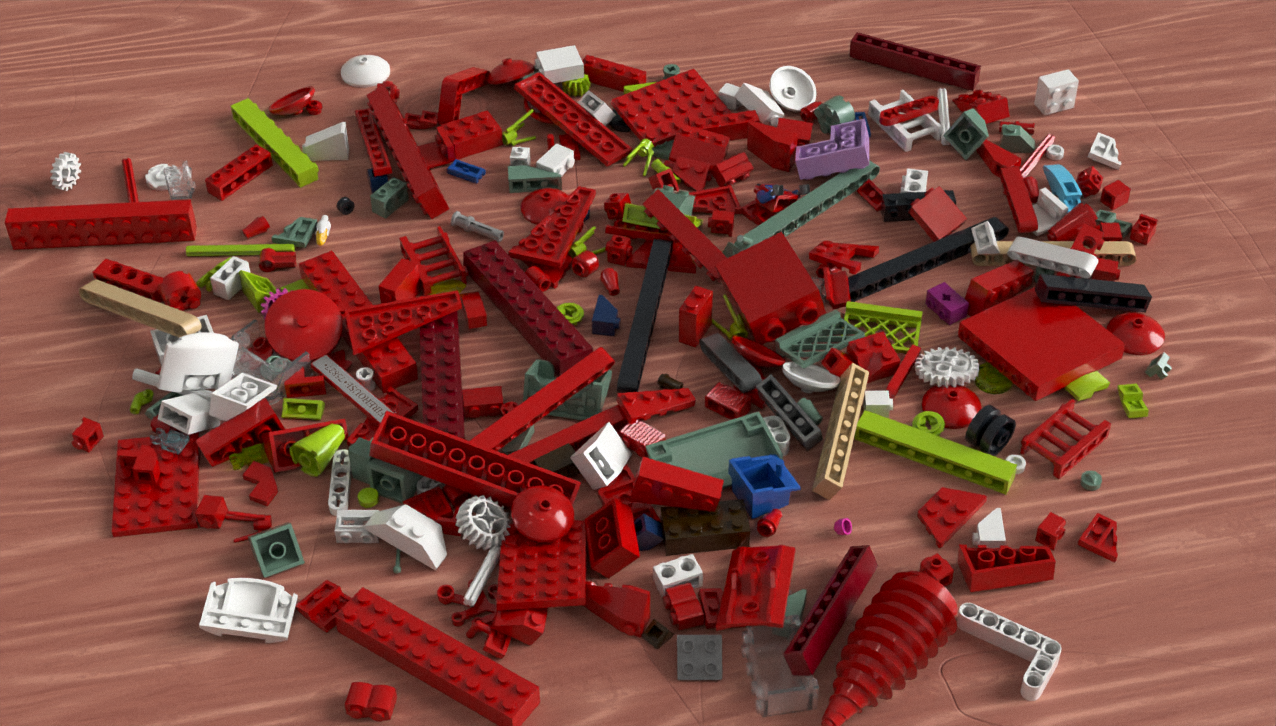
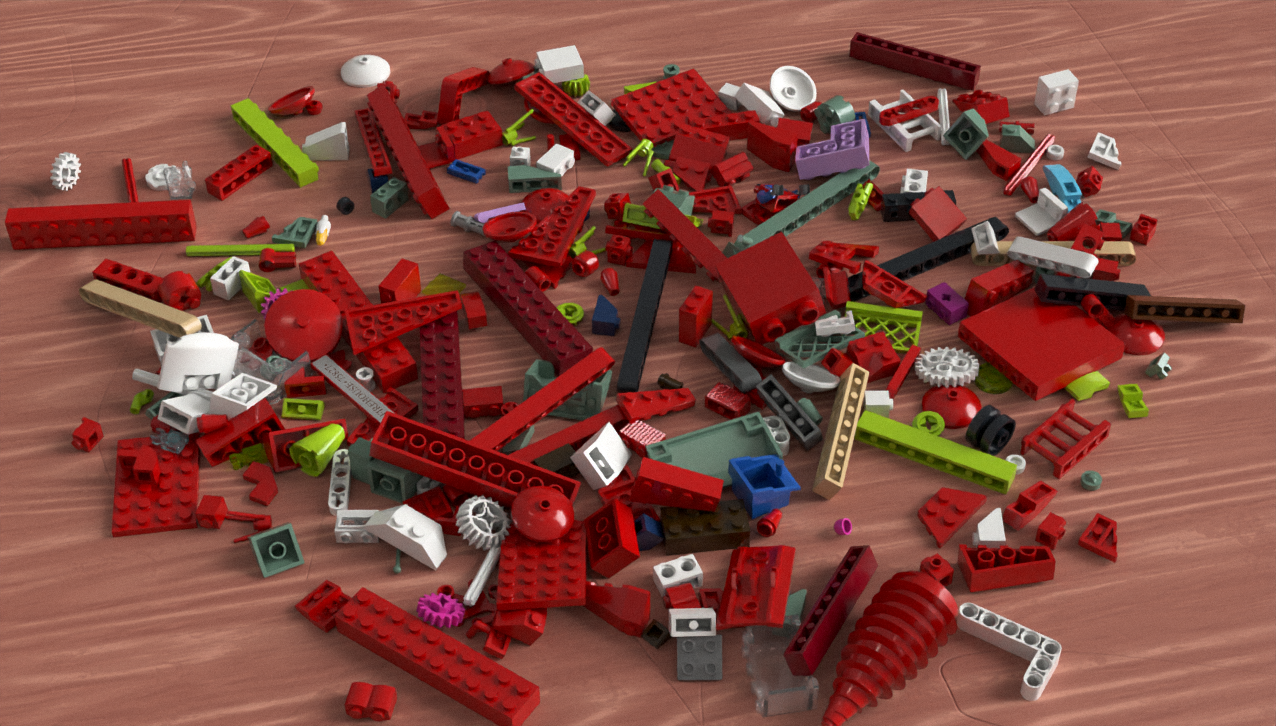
white slope [199,578,298,643] -> none
lime tile [358,488,379,508] -> none
red fence [399,226,468,296] -> none
red brick [582,55,646,92] -> none
red beam [1000,166,1038,234] -> none
red brick [1100,180,1131,210] -> none
none -> red cone [197,414,229,434]
none -> dark pink gear [416,593,465,628]
none -> lavender plate [474,203,525,223]
none -> red dish [482,212,537,242]
none -> white brick [669,608,716,637]
none -> white wing [815,311,855,337]
none -> lime hinge [848,183,873,220]
none -> red wing [863,260,928,308]
none -> red slope [1002,481,1058,531]
none -> red piece [1081,294,1115,329]
none -> reddish brown brick [1125,295,1245,323]

